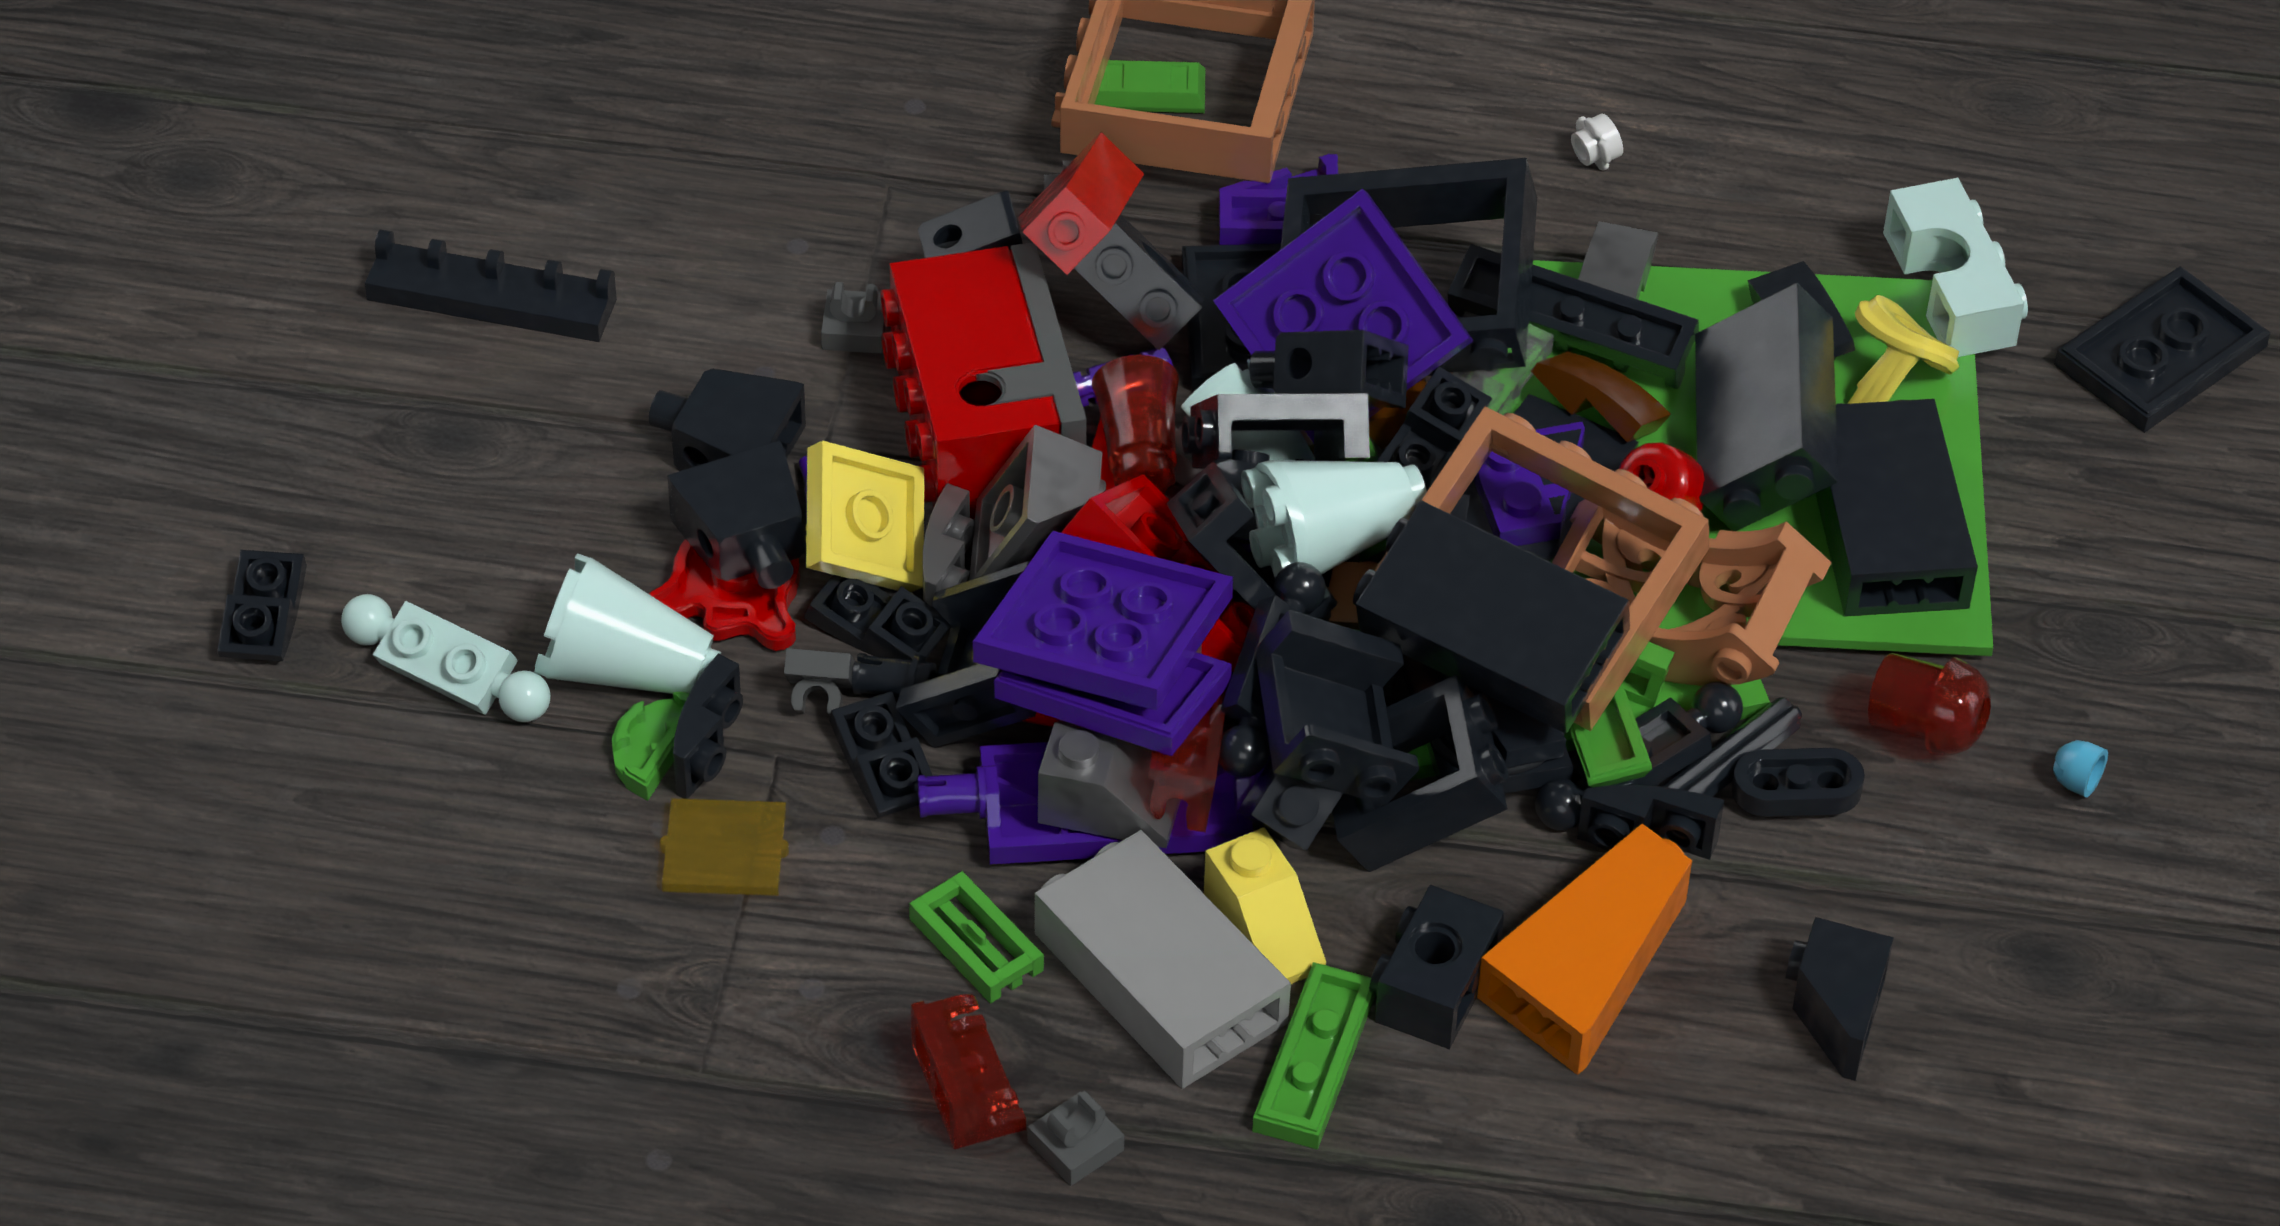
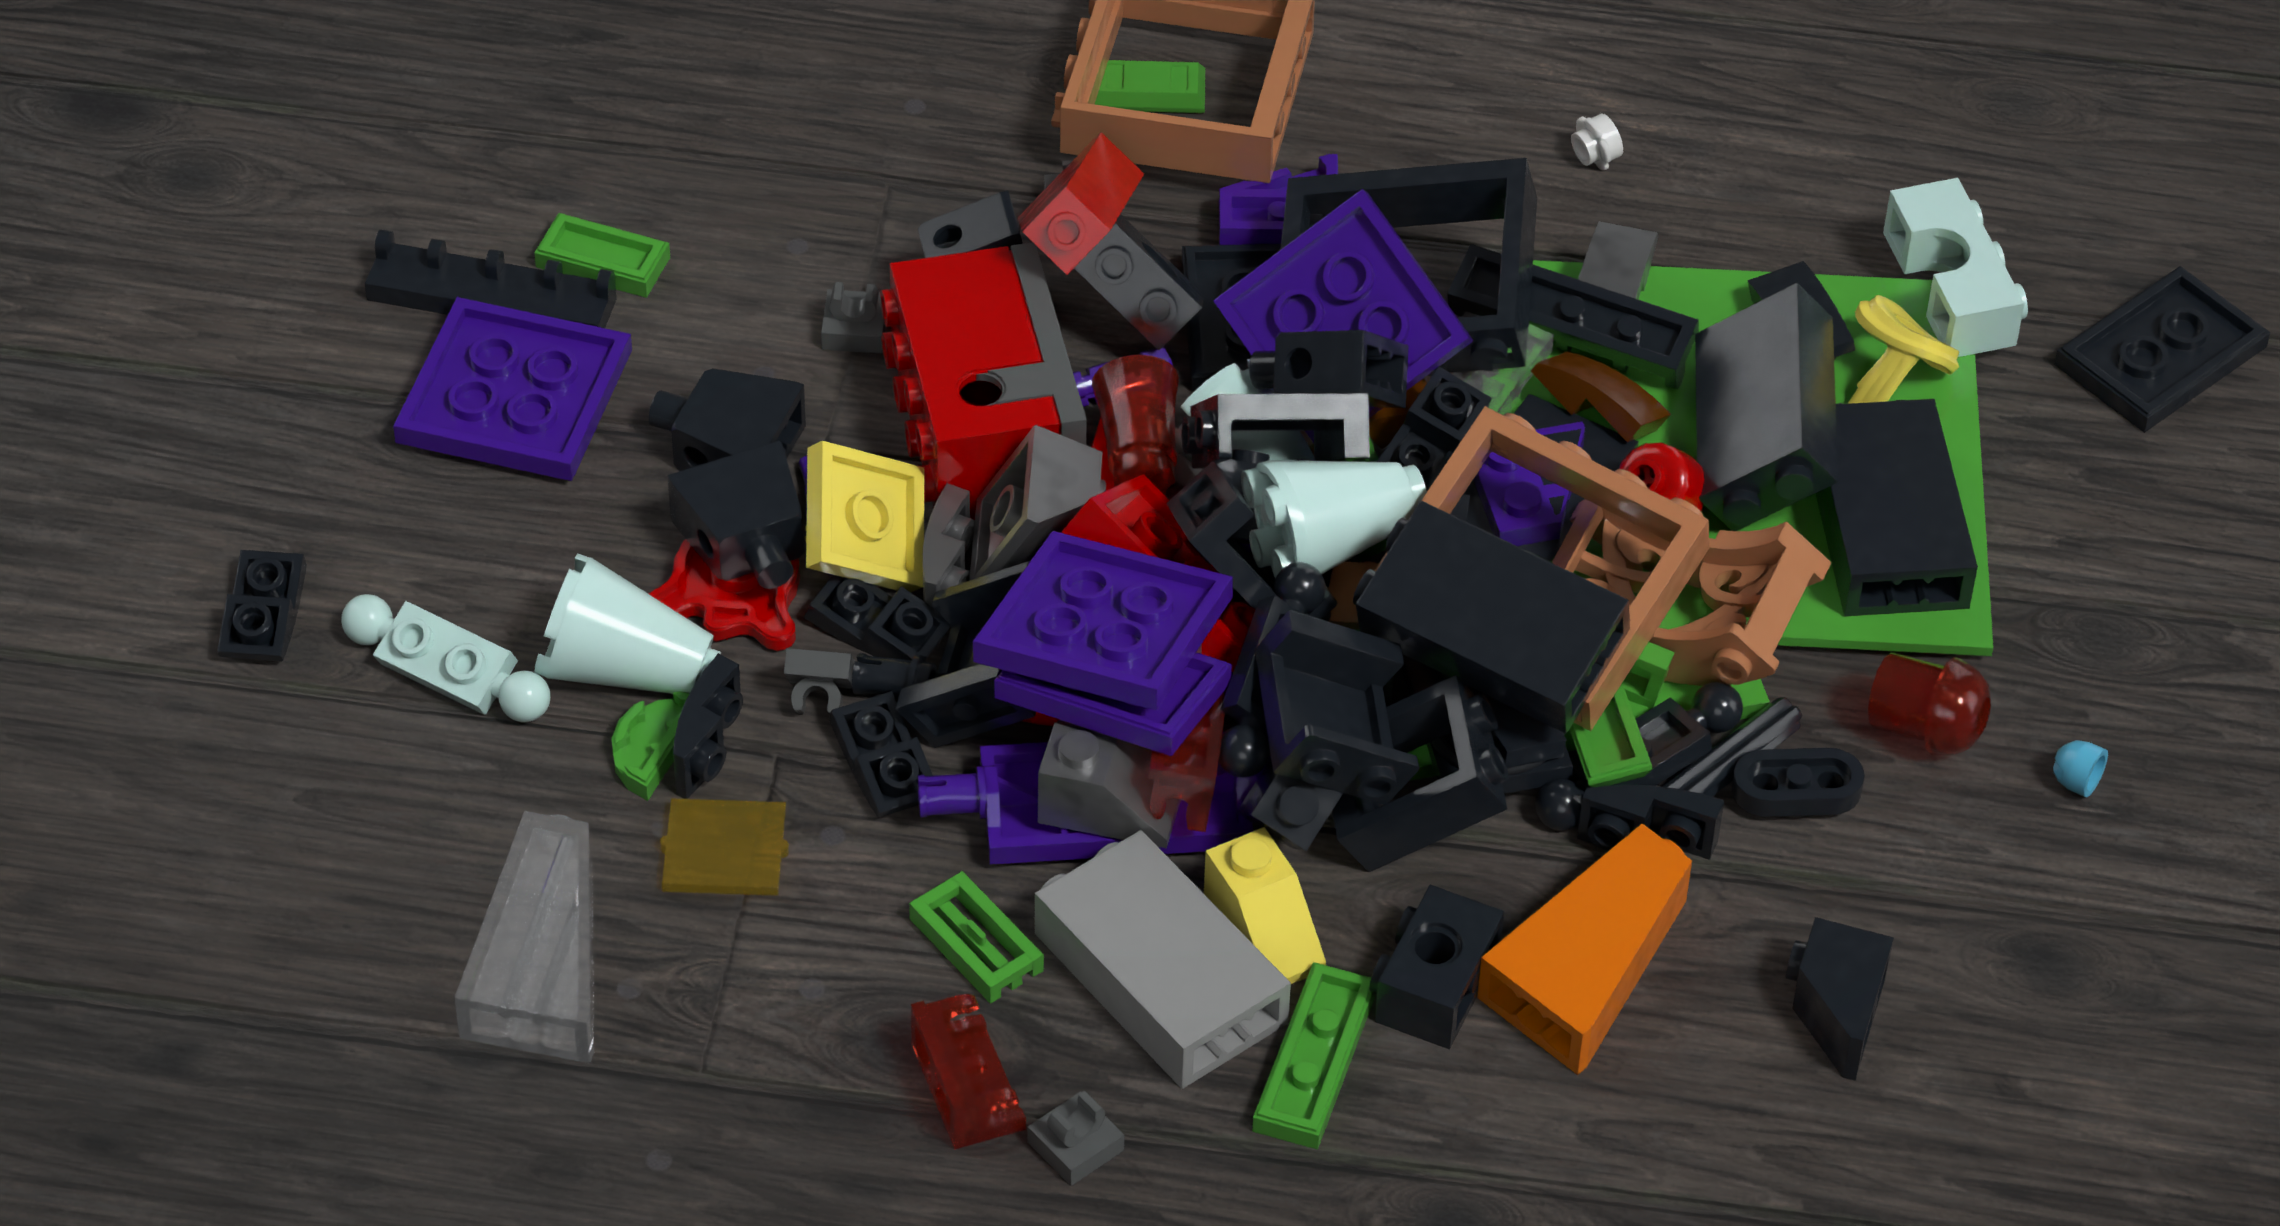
none -> dark purple plate [393,297,632,481]
none -> clear slope [455,811,594,1063]
none -> bright green tile [534,213,670,298]

